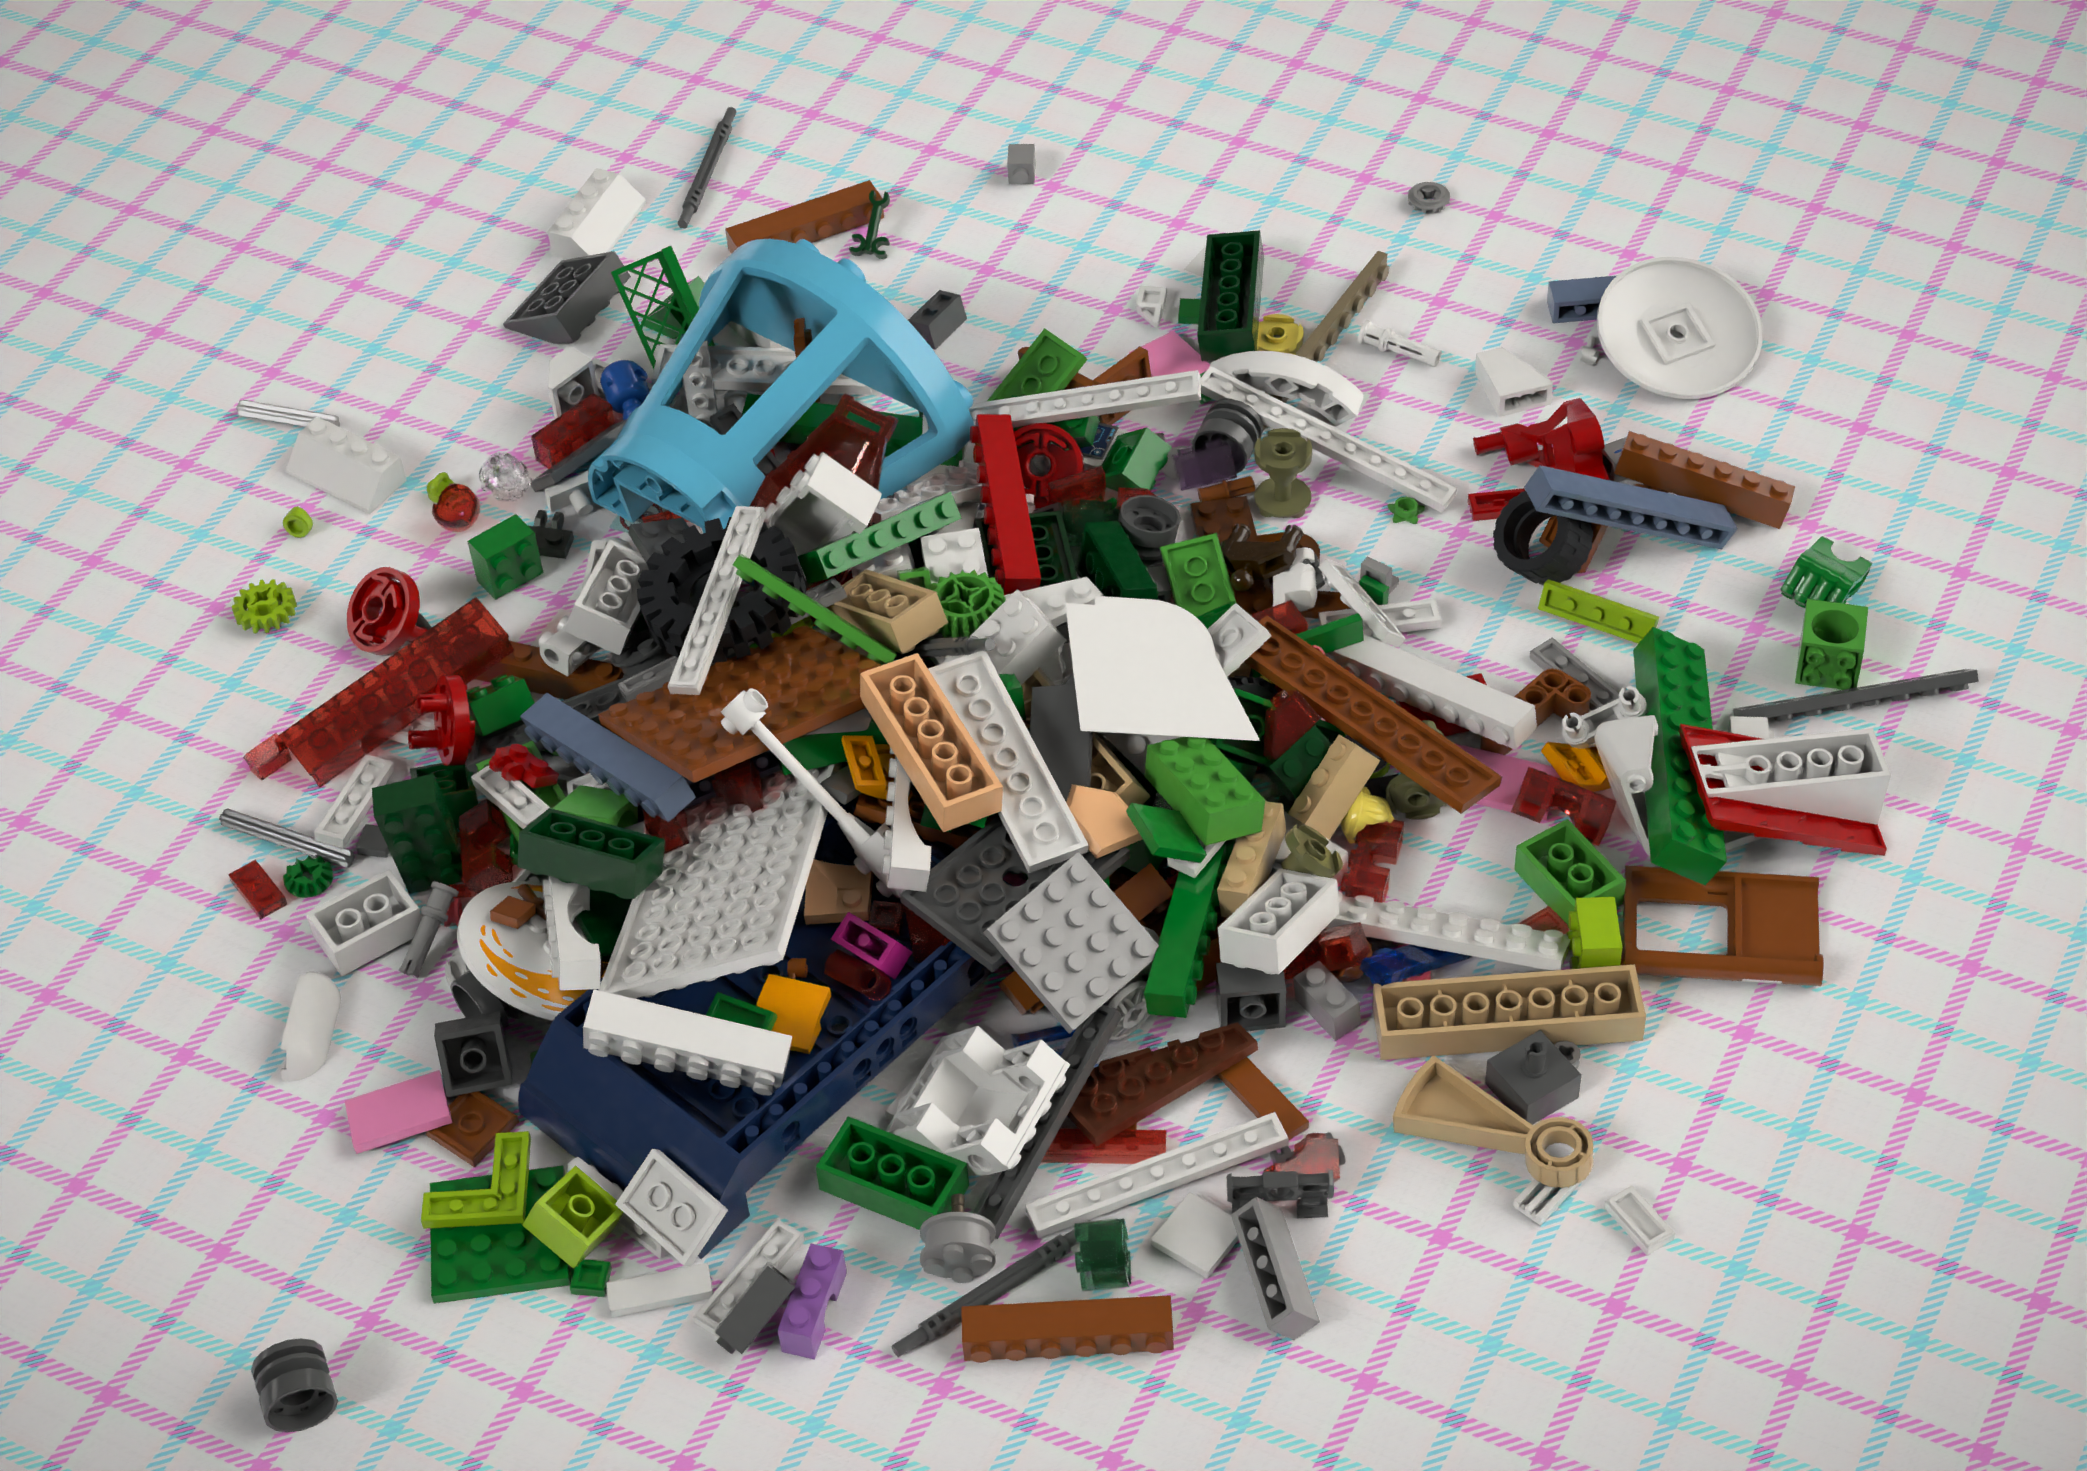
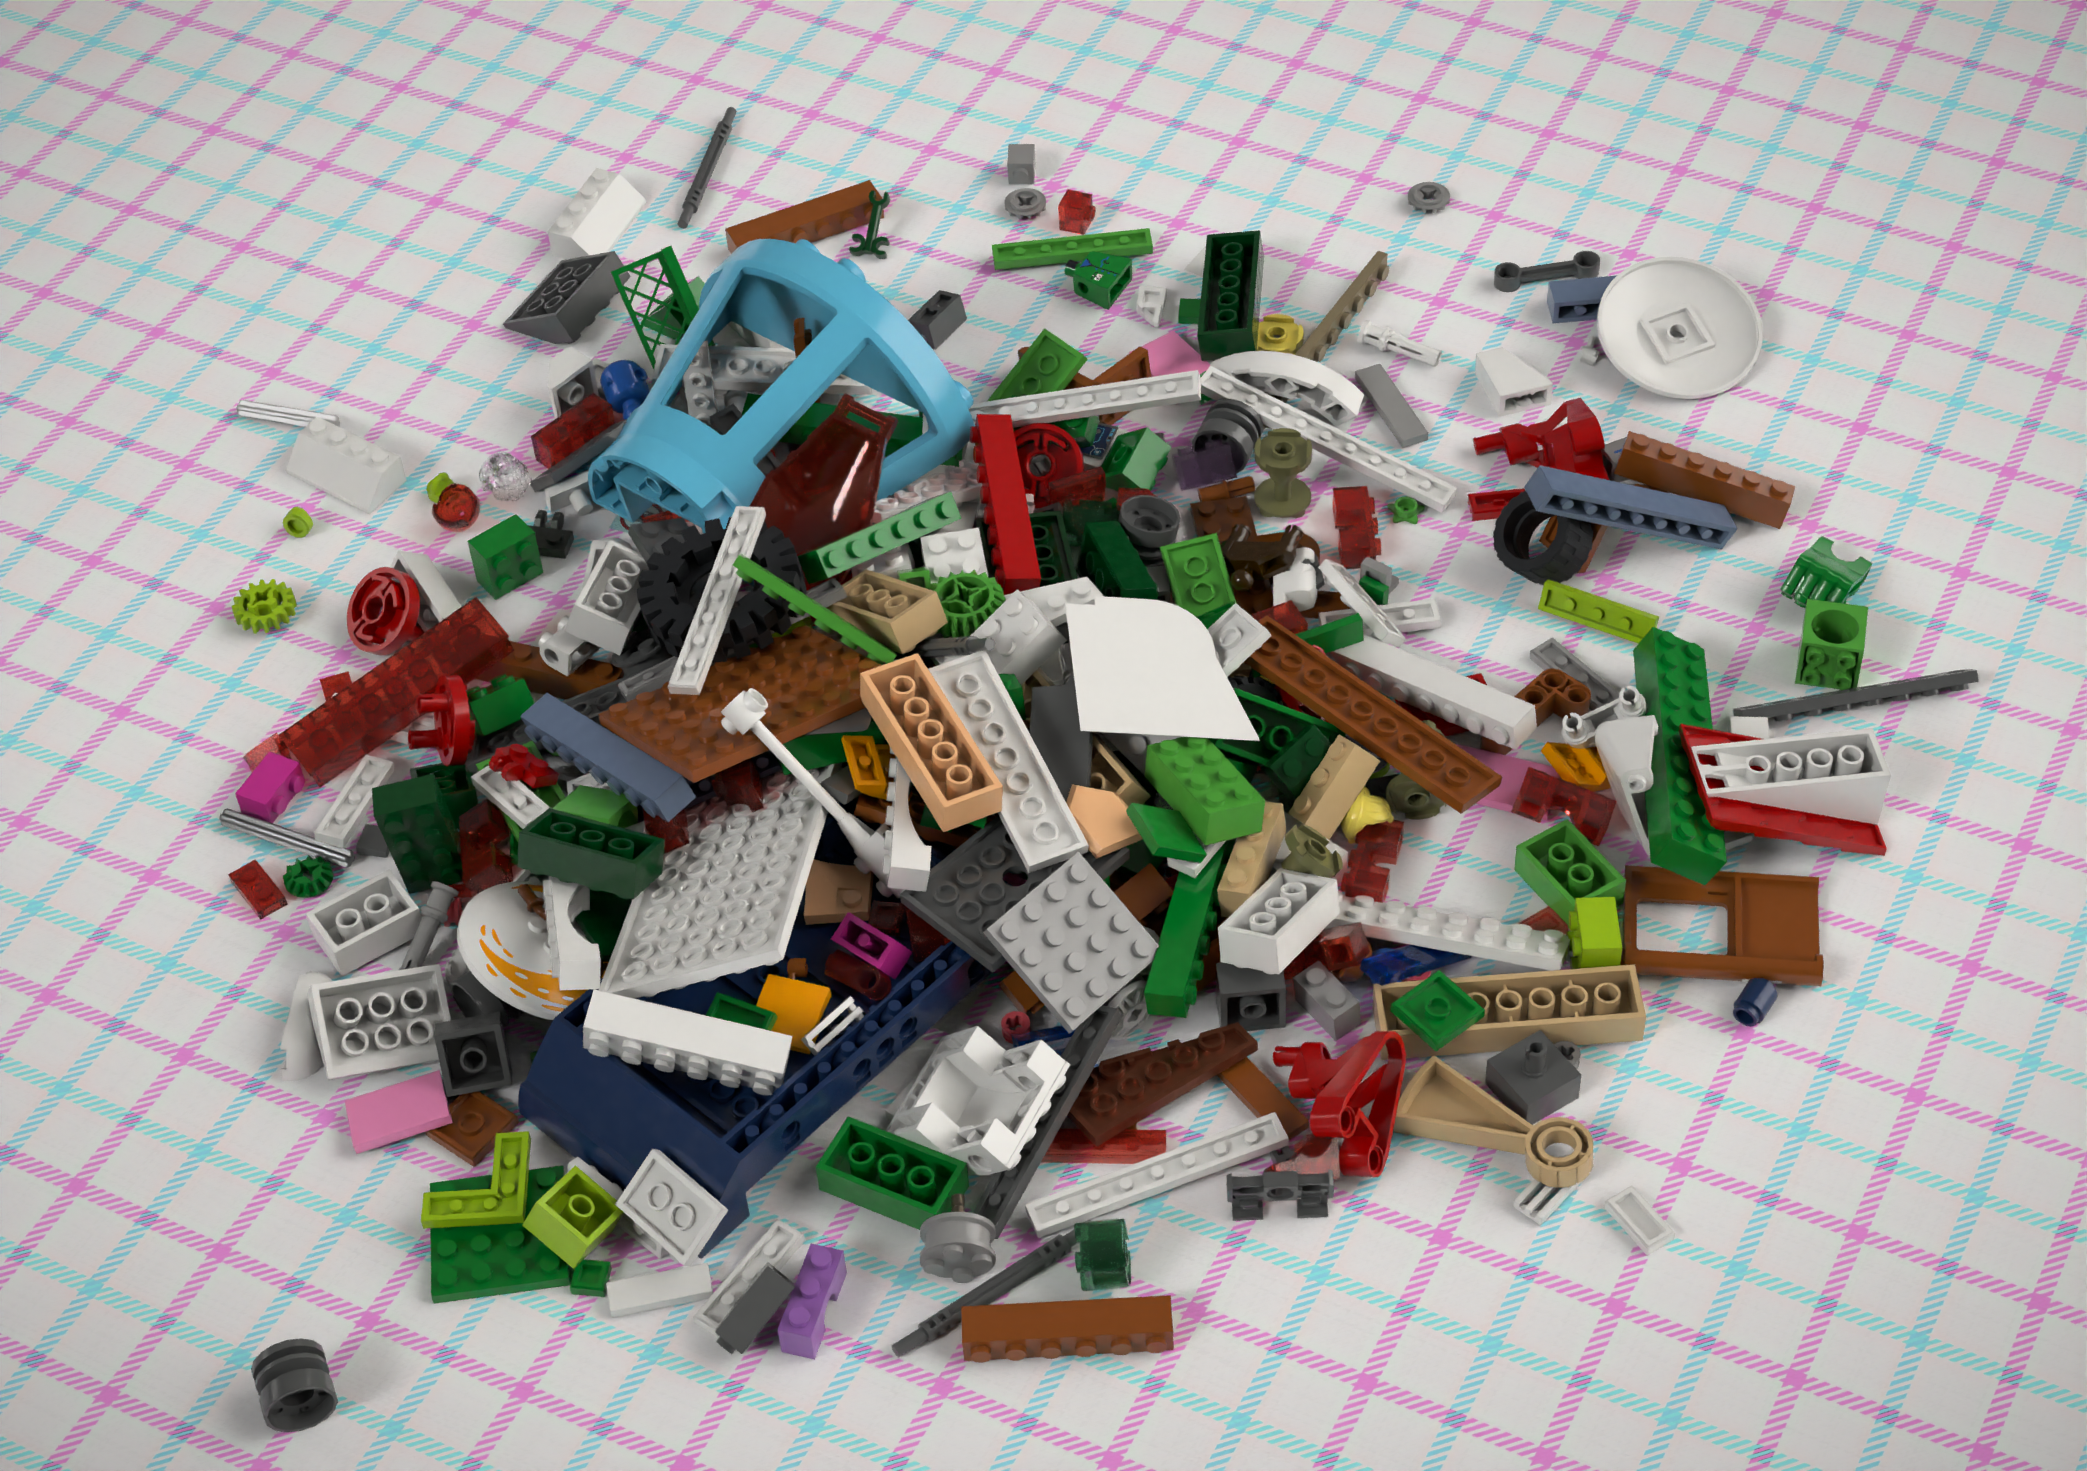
dark orange tile [490,896,536,929] -> none
white windscreen [764,452,882,589] -> none
white tile [1151,1192,1239,1279] -> none
light grey brick [1231,1197,1320,1340] -> none
clear red slope [1263,690,1321,760] -> none
none -> dark pink brick [235,751,306,823]
none -> white slope [307,964,451,1080]
none -> clear red tile [320,671,356,703]
none -> white brick [390,550,473,647]
none -> white tile [801,996,864,1056]
none -> bright green plate [992,228,1153,270]
none -> coral bush [1001,1011,1031,1044]
none -> light grey gear [1005,188,1046,220]
none -> clear red brick [1058,189,1096,235]
none -> green torso [1064,251,1132,310]
none -> red connector [1273,1031,1406,1177]
none -> clear red arch [1332,486,1381,569]
none -> light grey tile [1355,364,1428,448]
none -> green tile [1390,970,1485,1052]
none -> dark grey piece [1494,251,1600,292]
none -> dark blue brick [1733,978,1778,1027]

